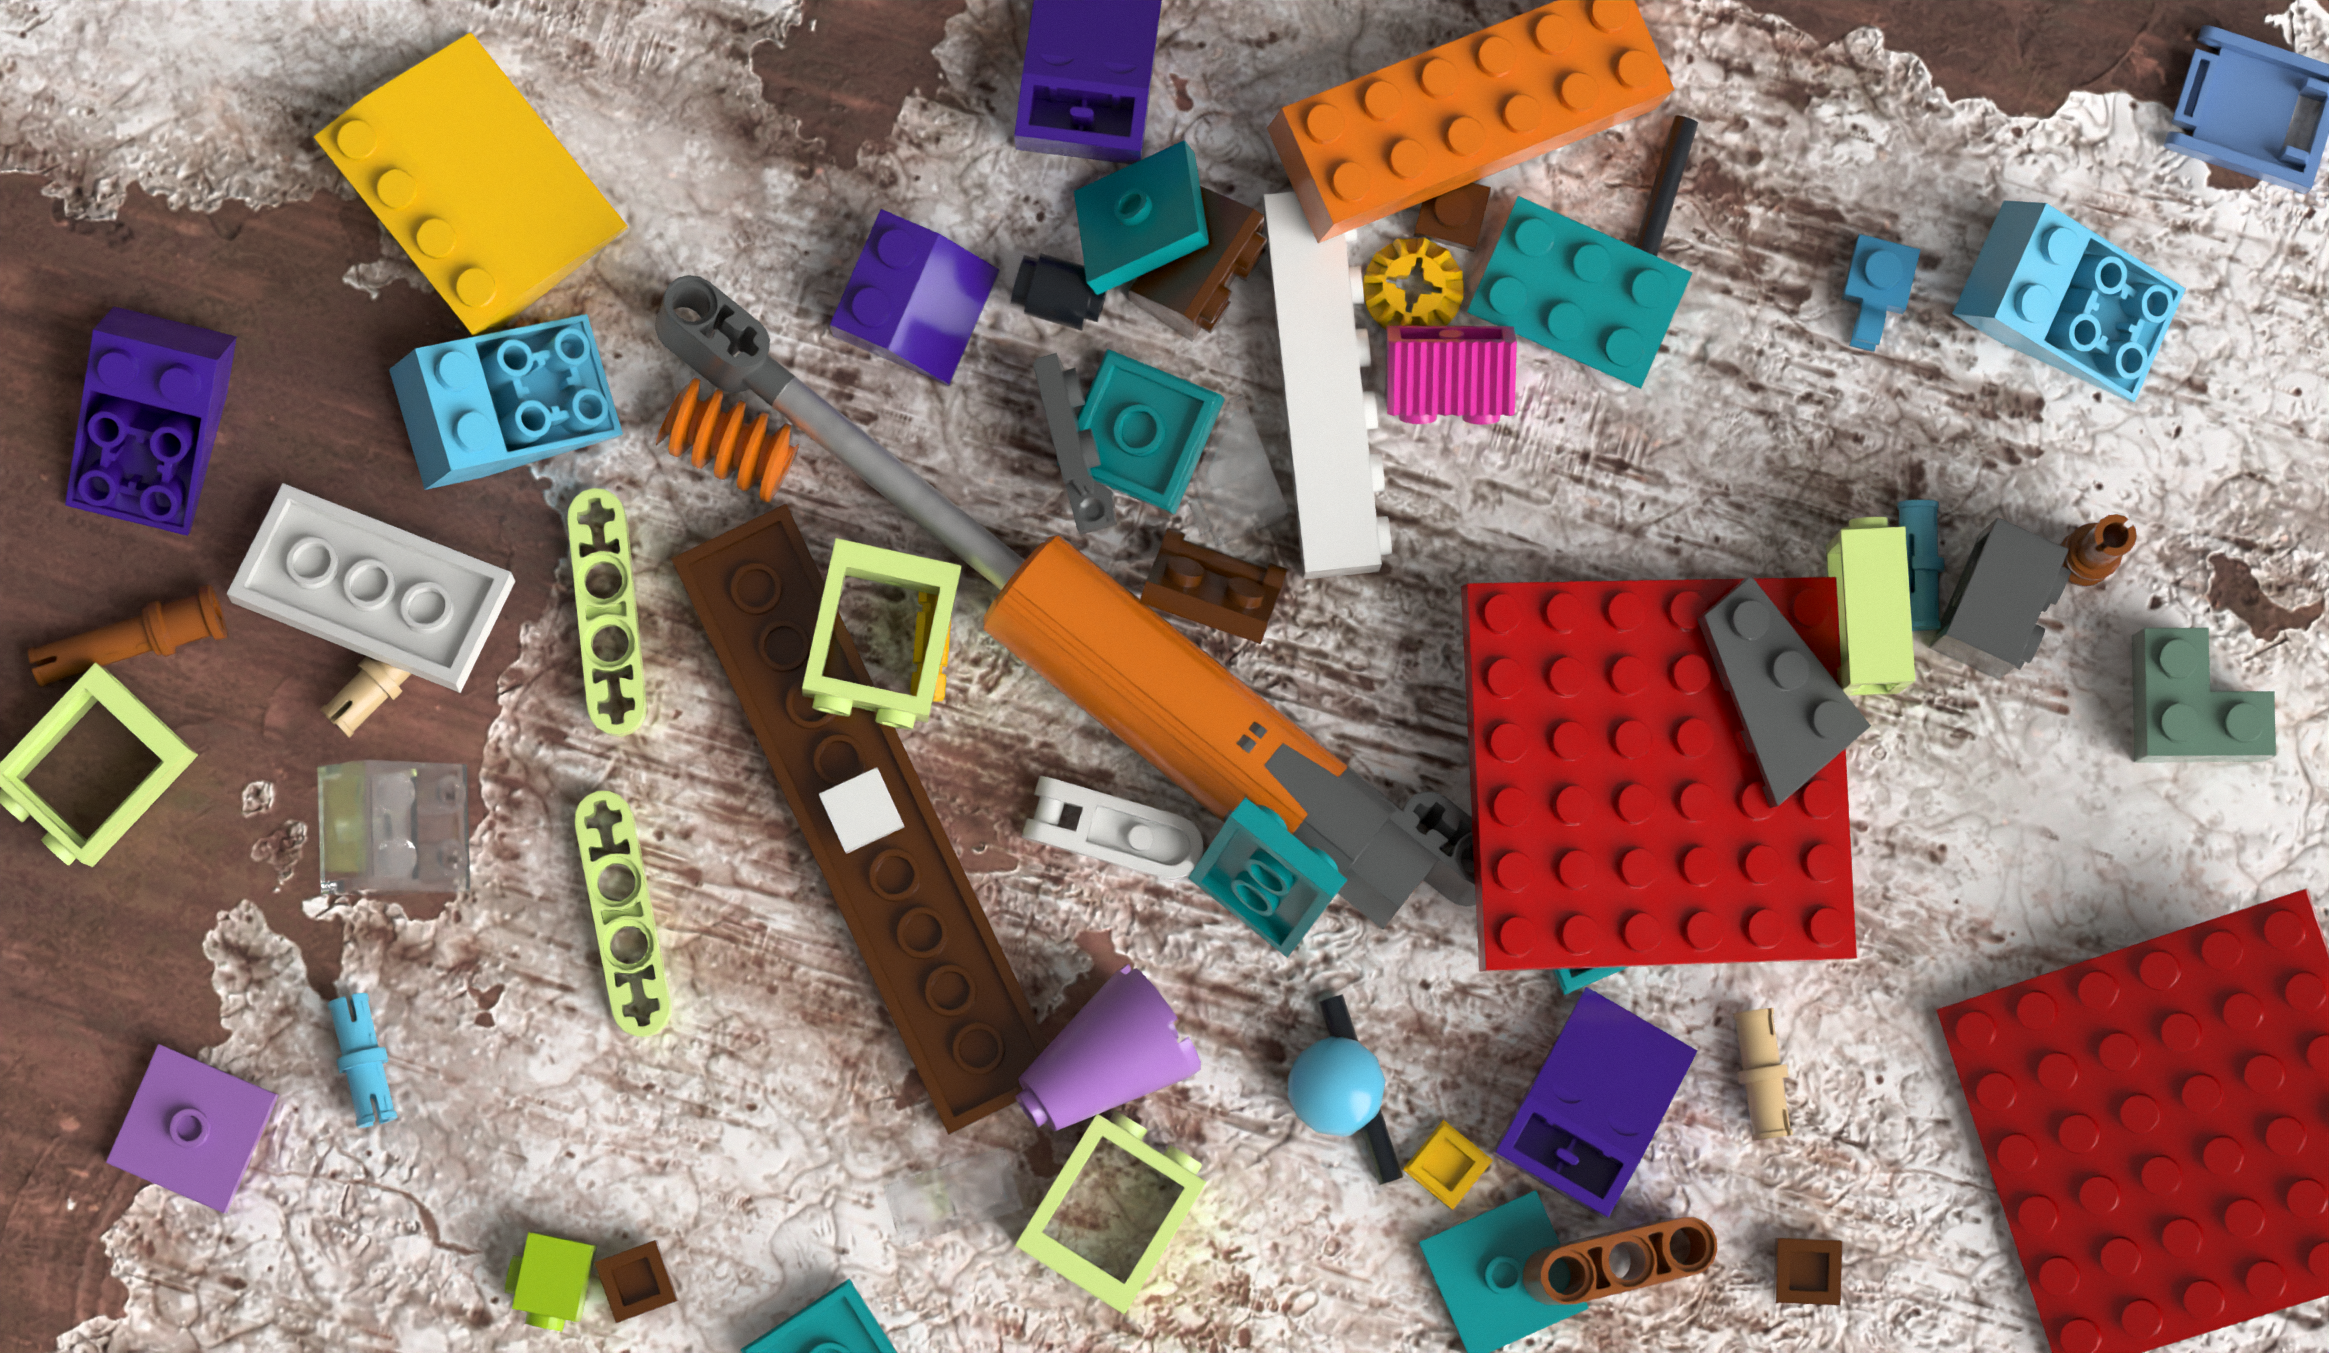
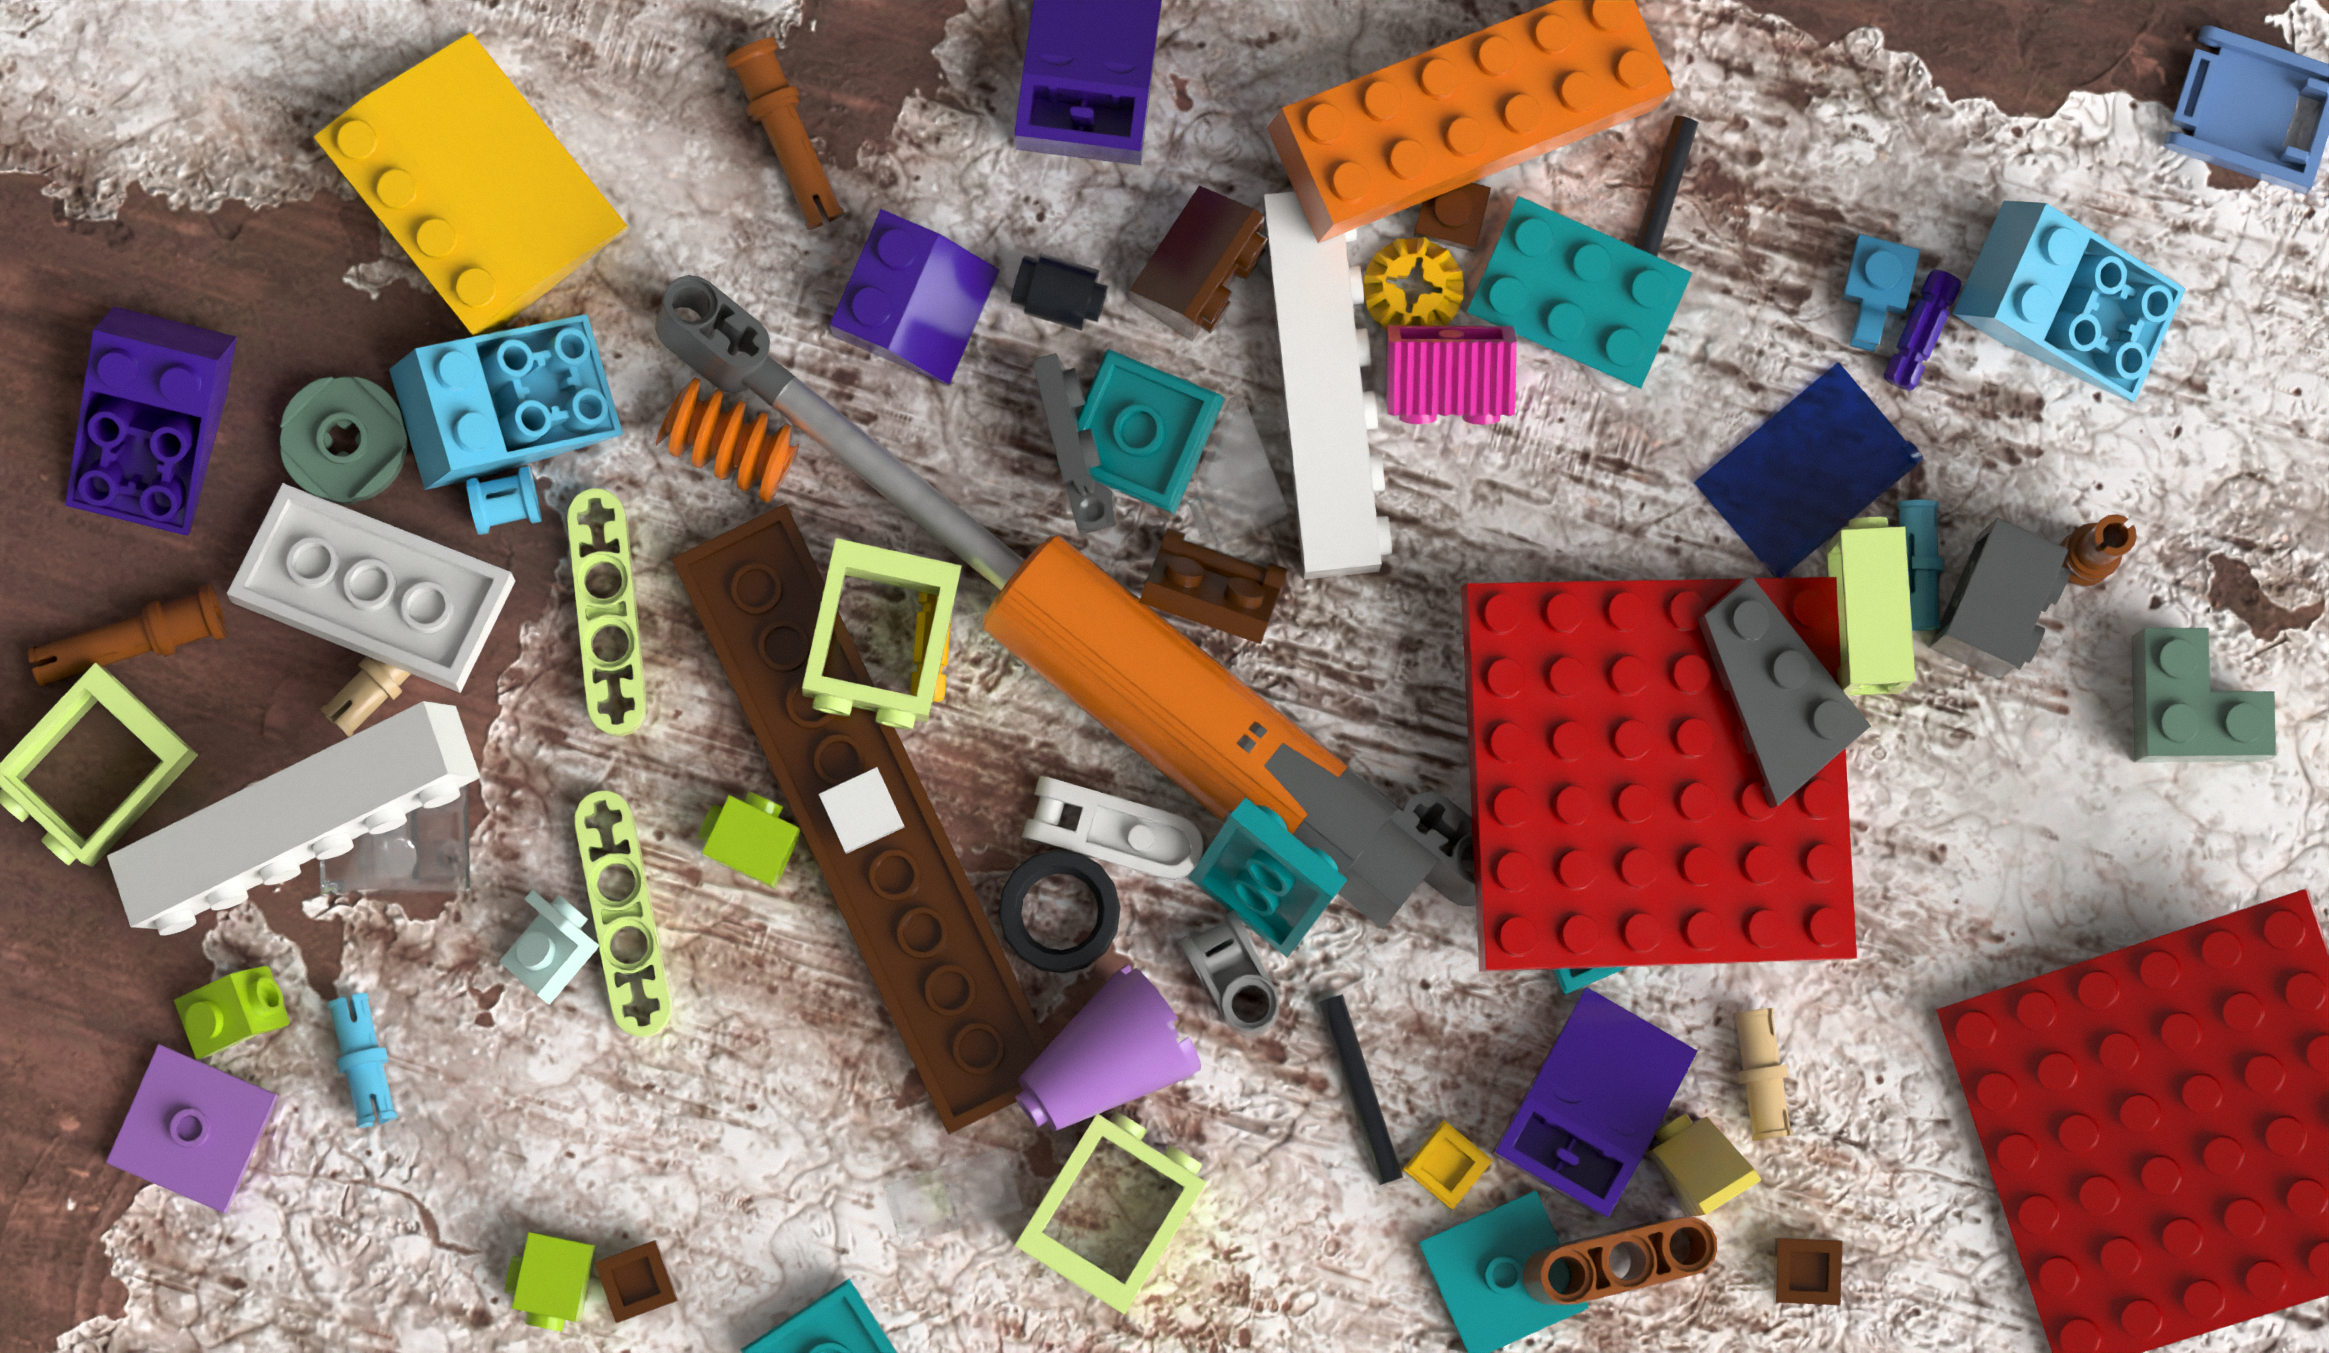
teal plate [1074,140,1209,295] -> none
medium azure hair [1288,1036,1386,1137] -> none
none -> white brick [107,701,481,935]
none -> lime bracket [174,966,290,1060]
none -> sand green plate [280,376,410,506]
none -> medium azure bush [466,466,542,535]
none -> light aqua bracket [499,889,599,1005]
none -> lime brick [697,791,802,890]
none -> dark orange pin [723,37,845,230]
none -> black tyre [999,849,1121,974]
none -> light grey piece [1178,910,1279,1037]
none -> light yellow slope [1647,1113,1761,1217]
none -> clear blue piece [1694,362,1924,578]
none -> dark purple axle [1884,269,1961,391]

